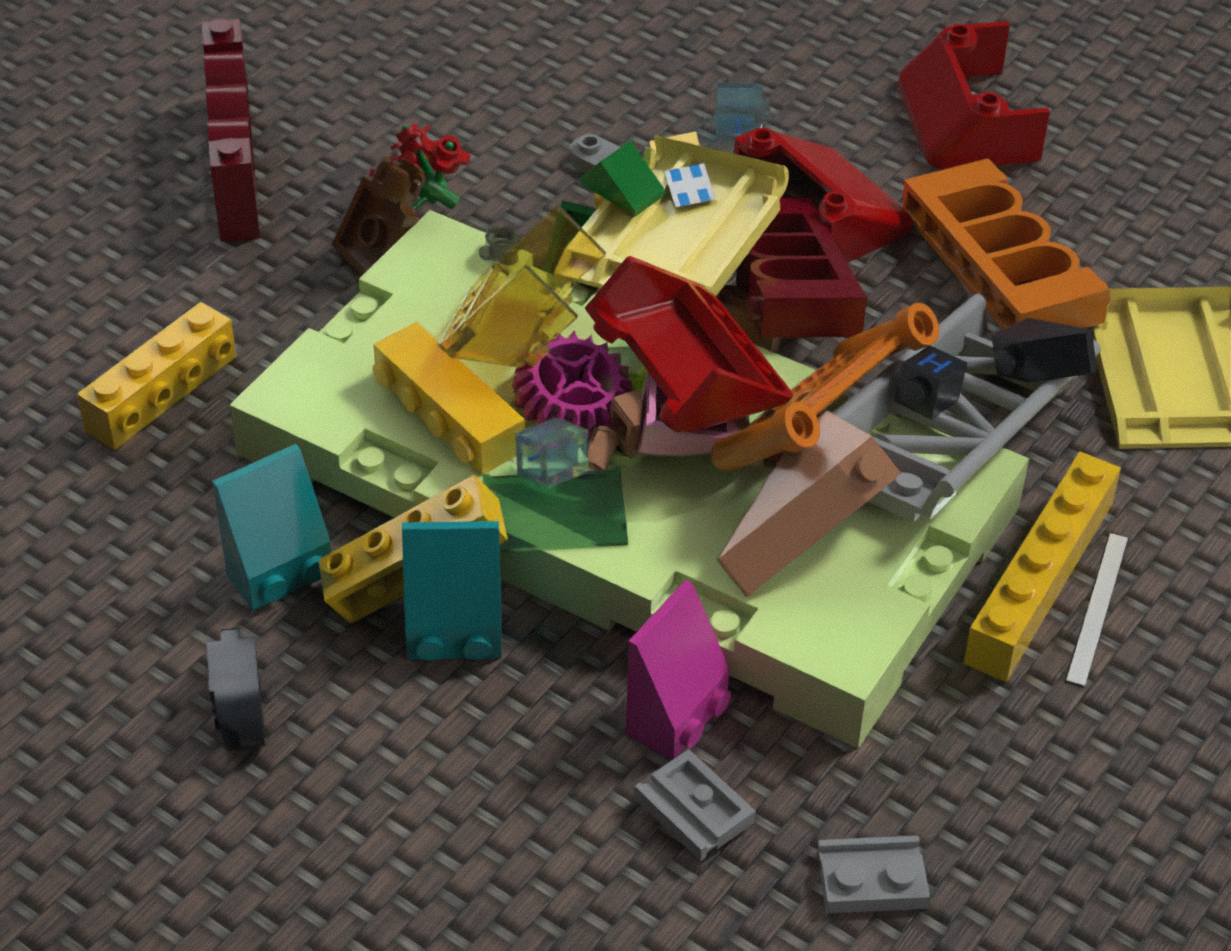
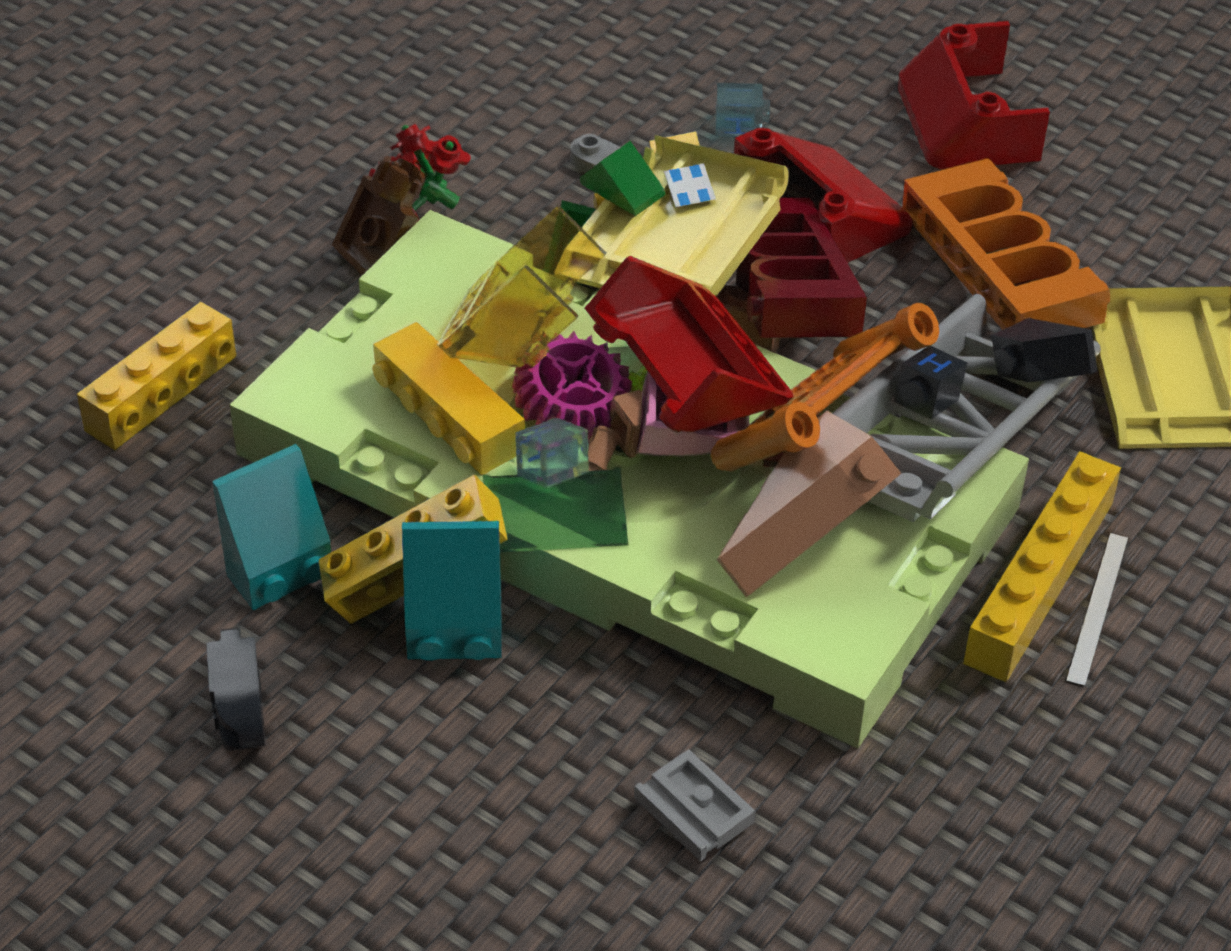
dark red fence [202,19,260,242] -> none
clear smoke plate [479,226,526,265] -> none
dark pink slope [626,580,731,760] -> none
light grey plate [817,835,930,913] -> none

